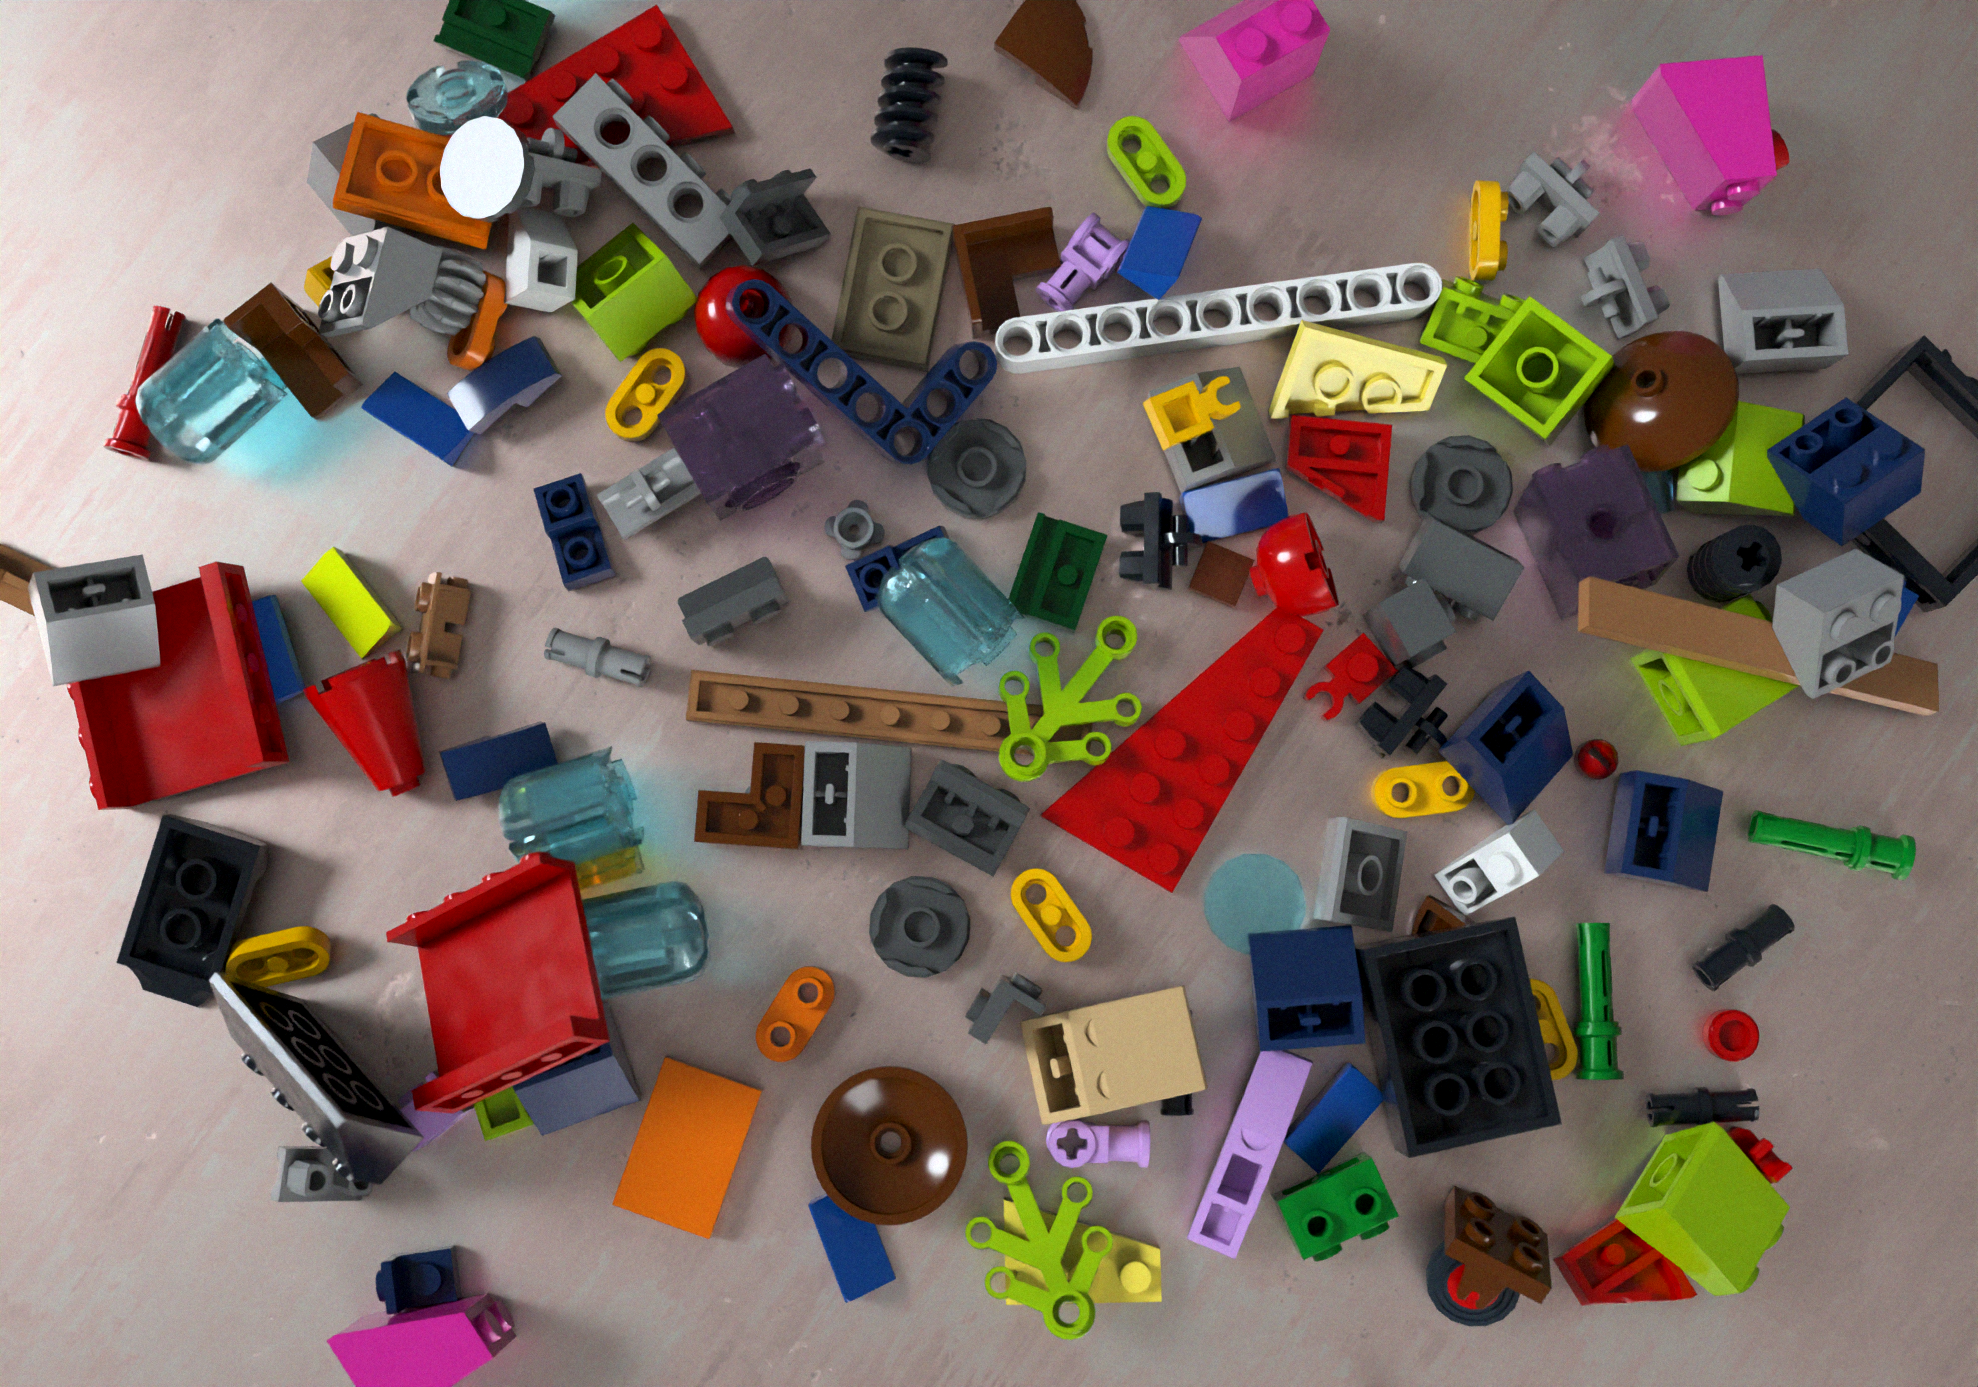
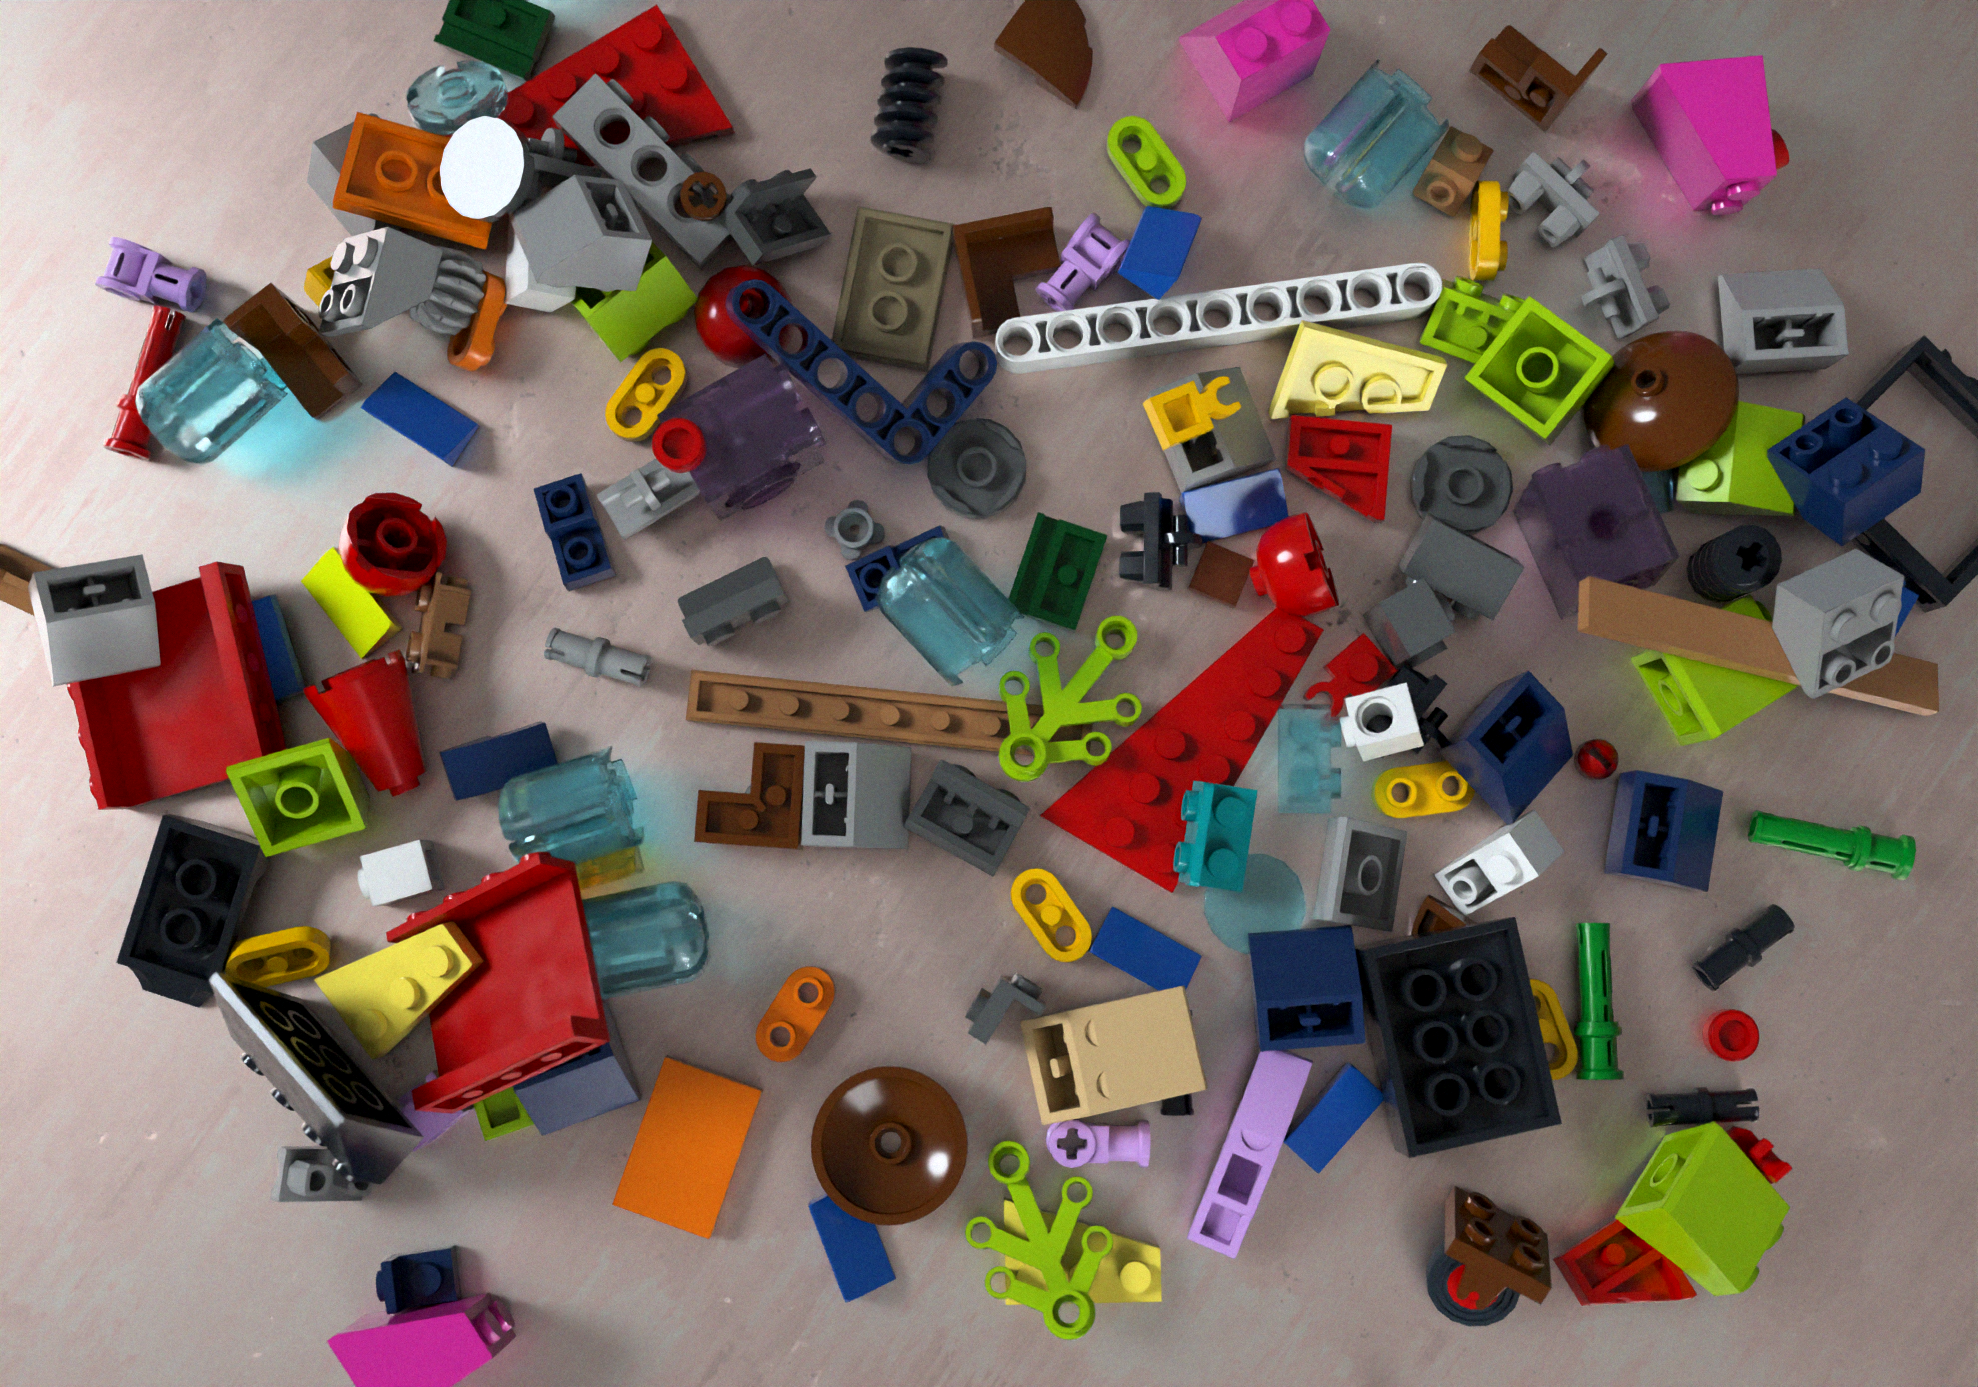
dark blue slope [447,336,562,435] -> none
dark grey tile [869,876,971,978] -> none
green brick [1271,1152,1399,1262] -> none
none -> lavender connector [95,237,207,312]
none -> lime slope [226,737,370,857]
none -> light yellow wing [314,921,484,1060]
none -> red cylinder [338,492,447,597]
none -> white brick [357,840,445,907]
none -> light grey slope [511,175,652,292]
none -> red tile [652,418,707,473]
none -> reddish brown bush [680,172,727,222]
none -> blue slope [1088,906,1202,991]
none -> teal bracket [1173,780,1258,892]
none -> clear light blue brick [1278,704,1341,813]
none -> clear light blue cylinder [1303,59,1449,209]
none -> white brick [1340,683,1424,761]
none -> medium nougat bracket [1413,126,1494,216]
none -> reddish brown panel [1469,25,1608,132]

